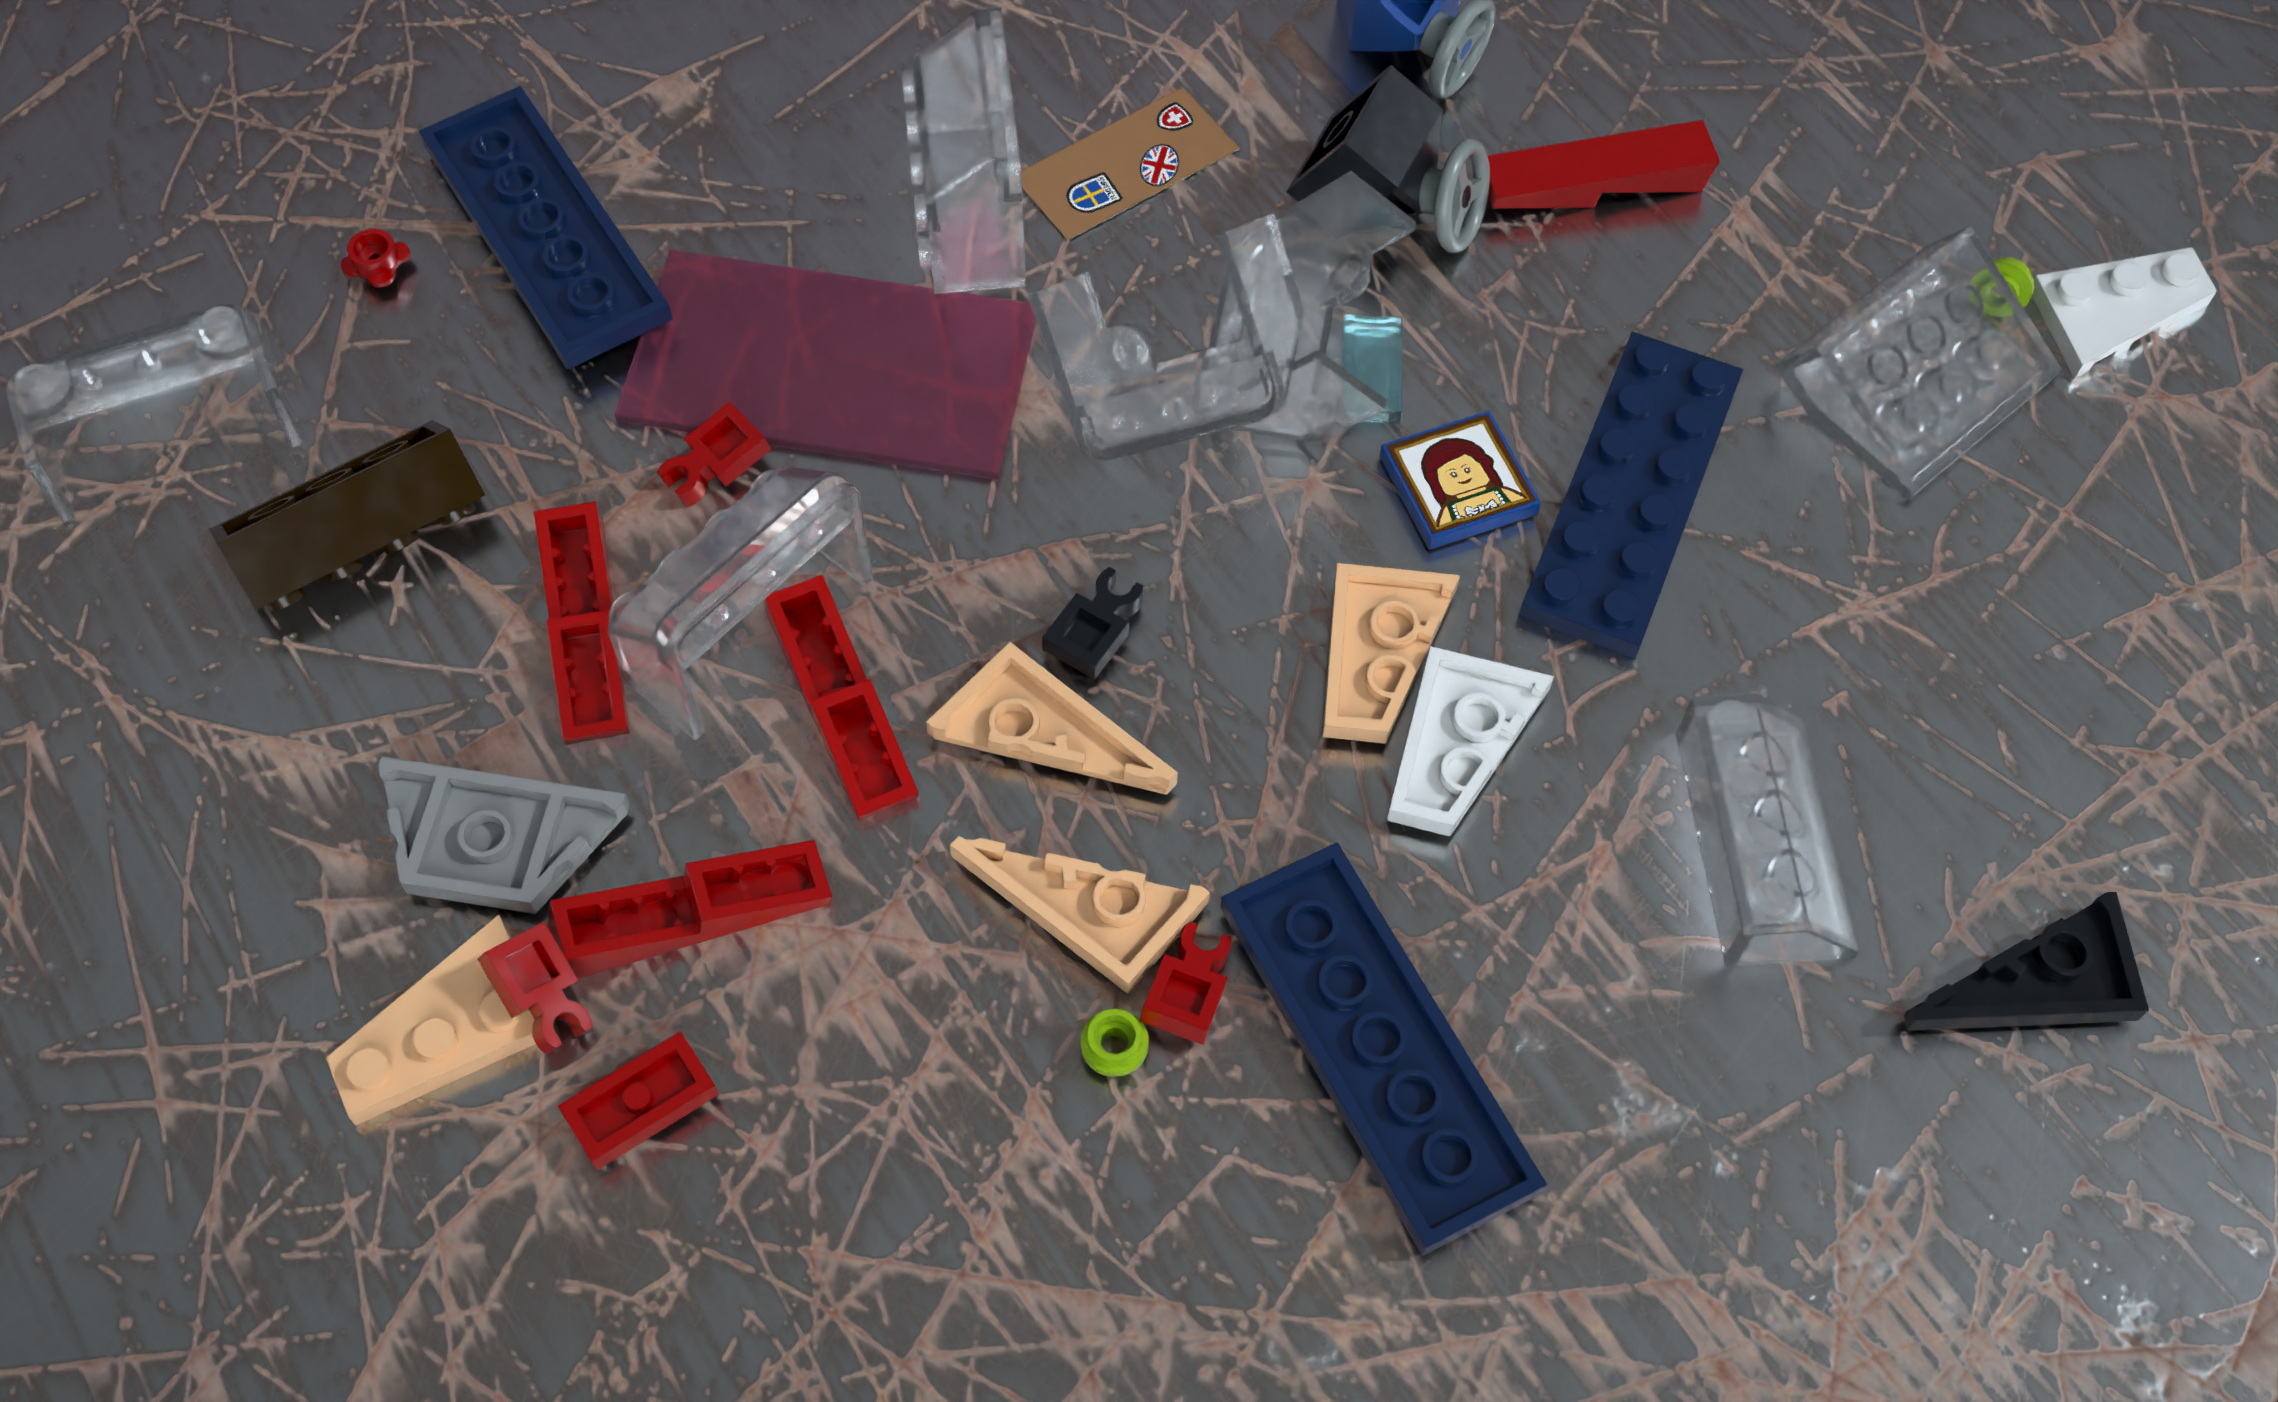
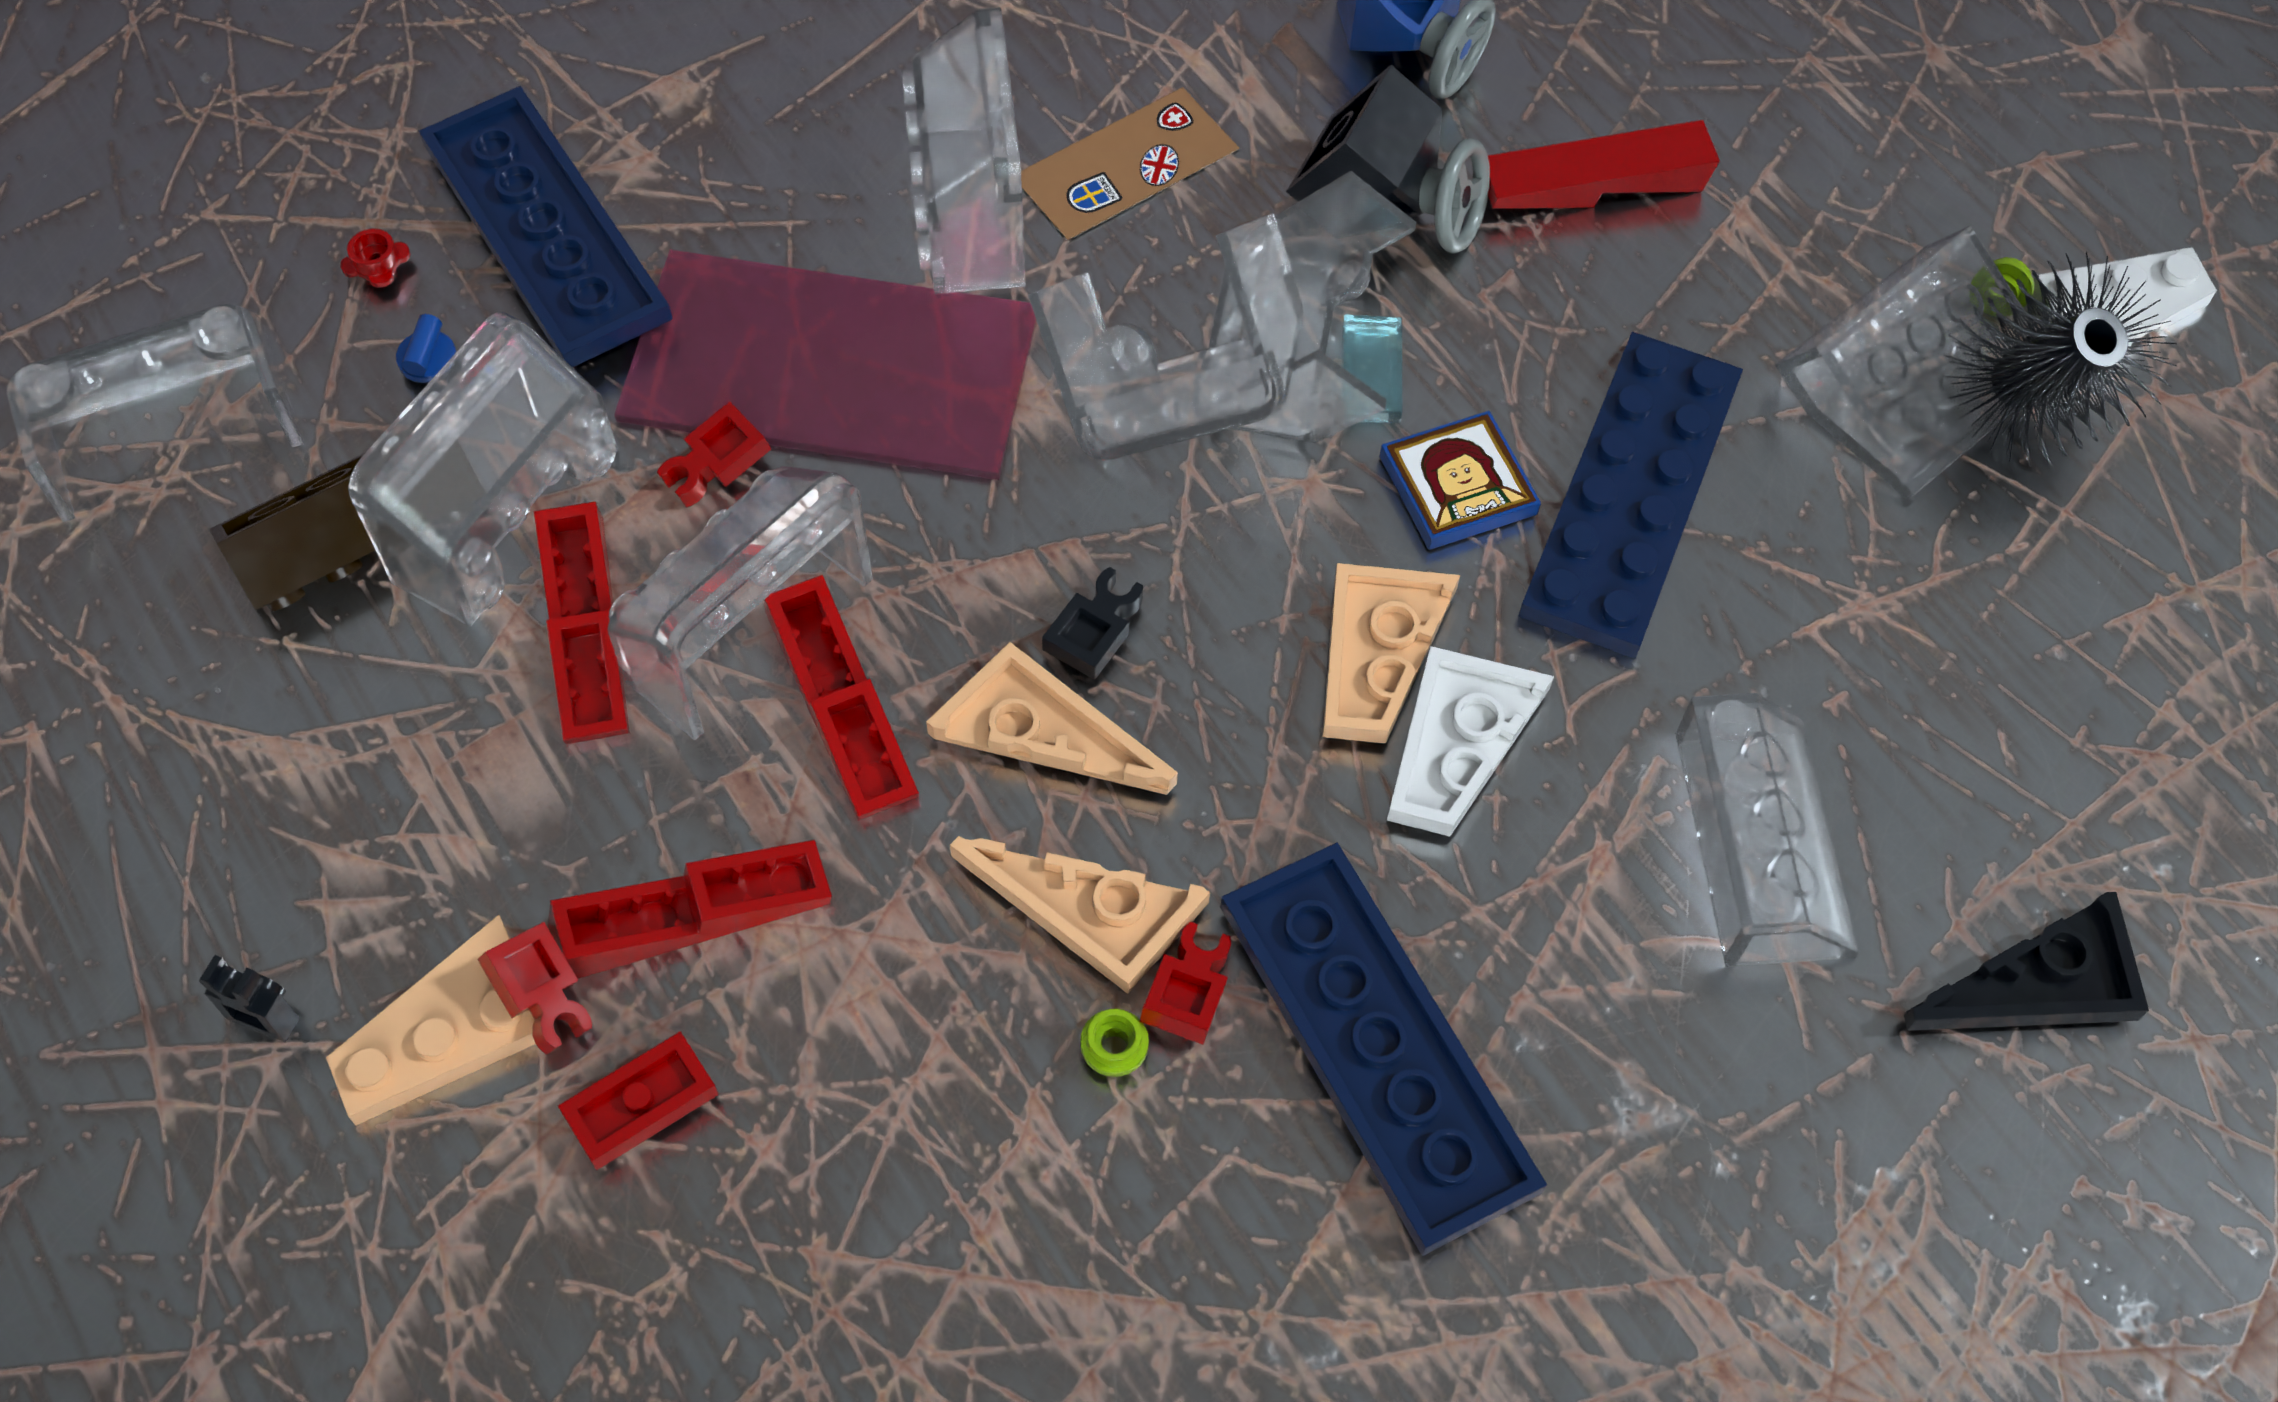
light grey wing [378,756,630,914] -> none
none -> black plate [199,955,299,1042]
none -> clear windscreen [349,312,618,627]
none -> blue plate [396,314,457,383]
none -> black piece [1942,252,2177,465]

